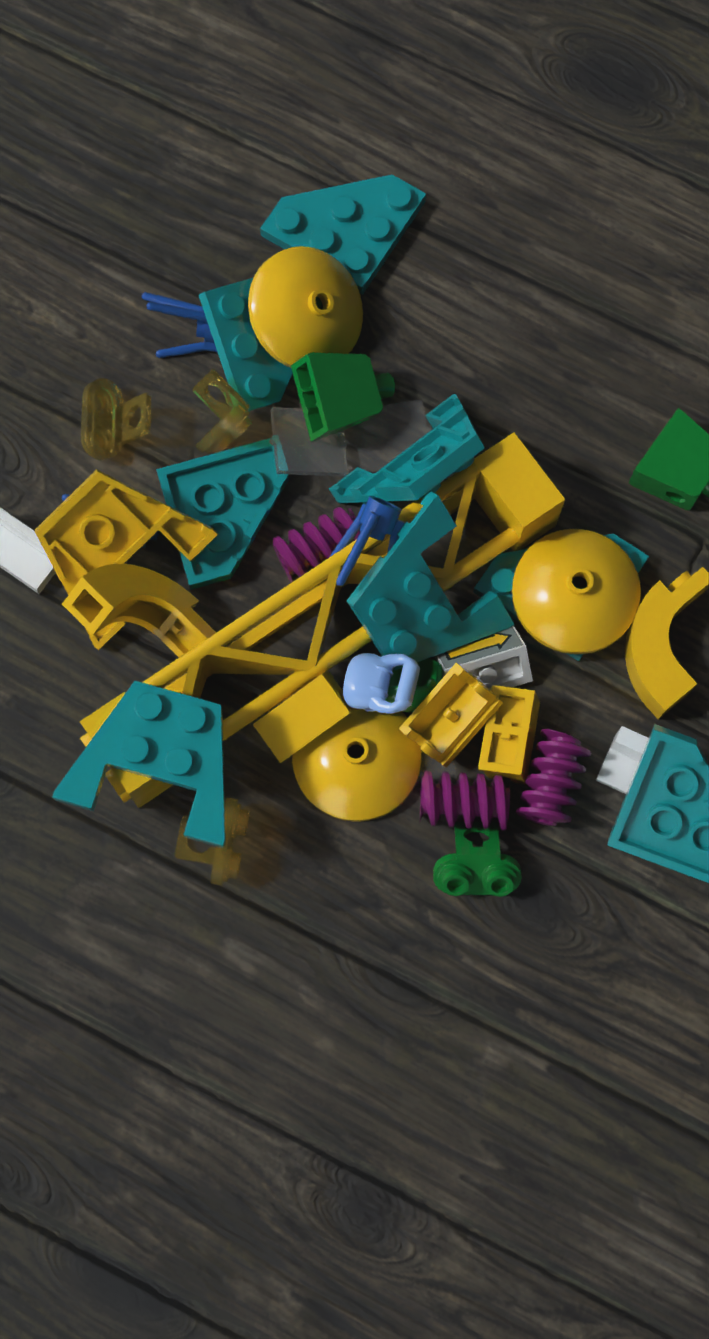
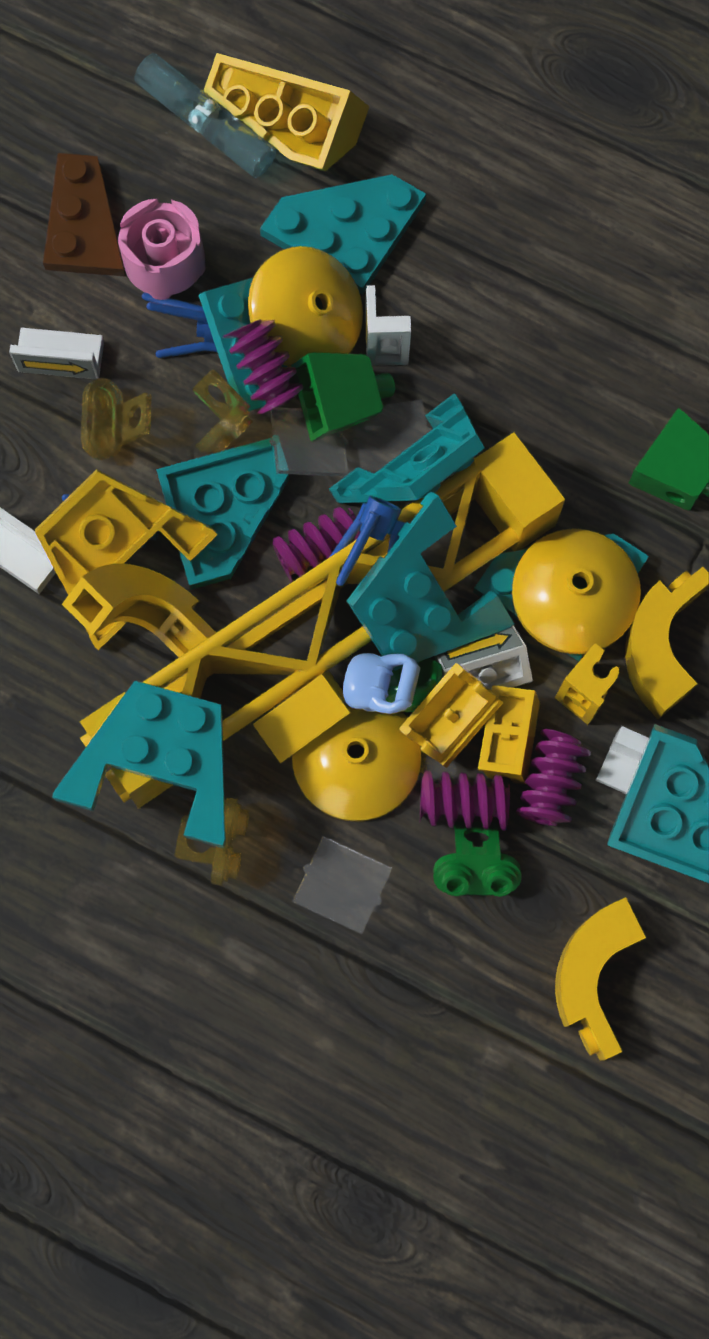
none -> white panel [9,328,104,380]
none -> reddish brown wing [43,153,125,277]
none -> bright pink brick [118,199,206,300]
none -> clear light blue piece [134,53,276,178]
none -> yellow wedge [204,53,370,171]
none -> magenta piece [223,319,304,414]
none -> clear piece [292,836,392,935]
none -> white panel [365,285,411,366]
none -> yellow hinge [555,643,619,725]
none -> yellow arch [555,897,646,1061]

